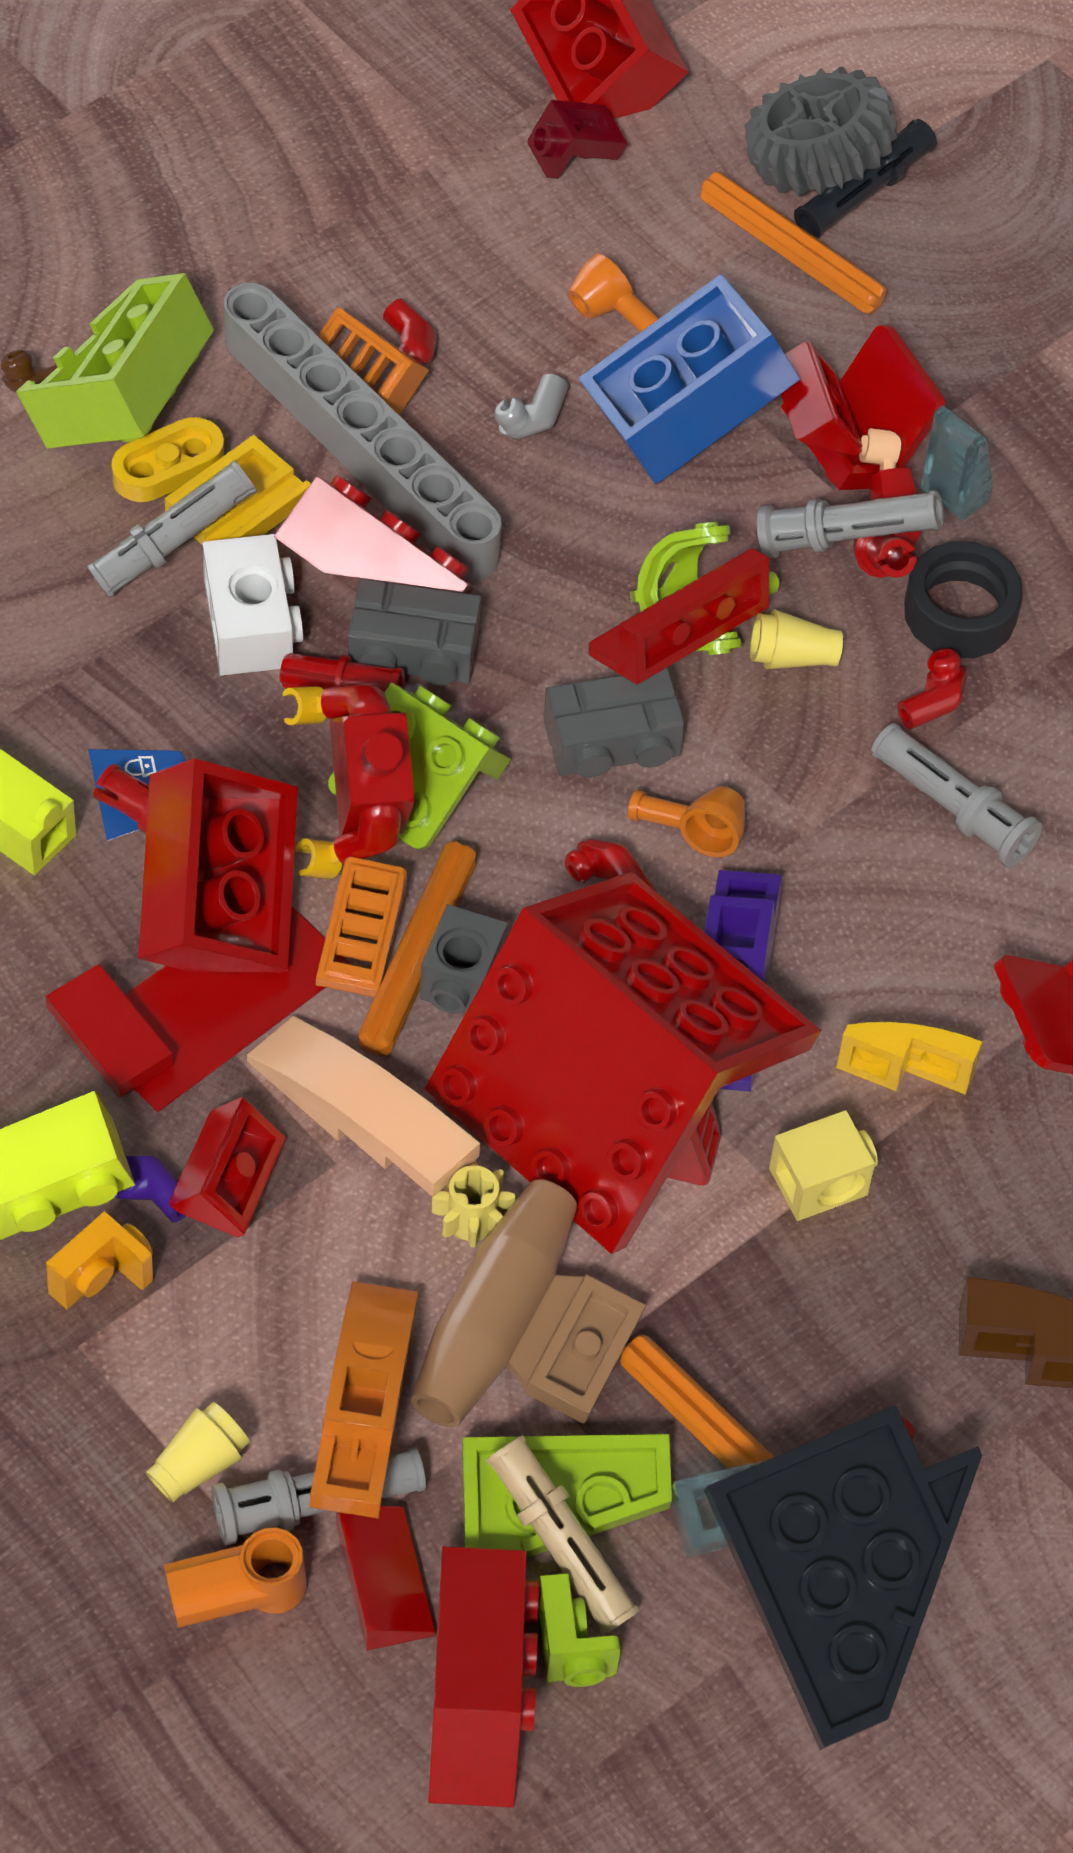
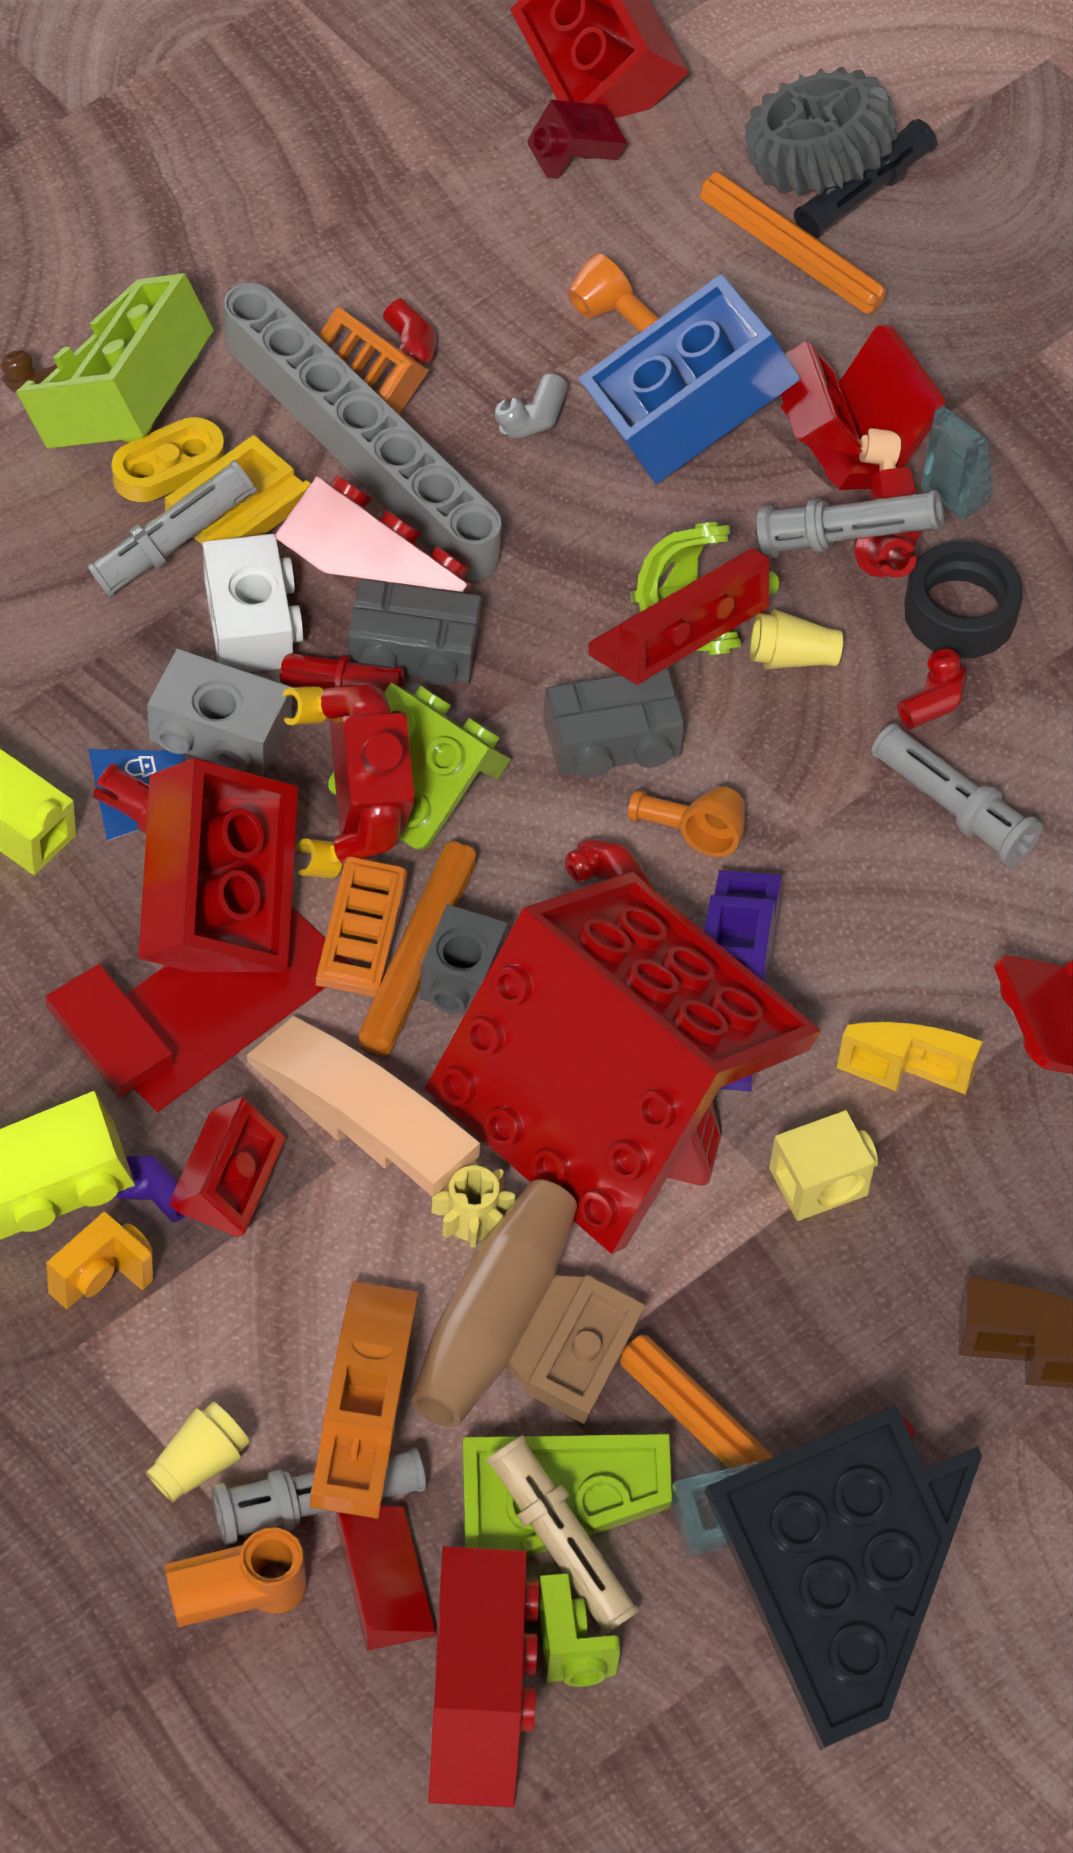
none -> light grey brick [147,649,292,777]

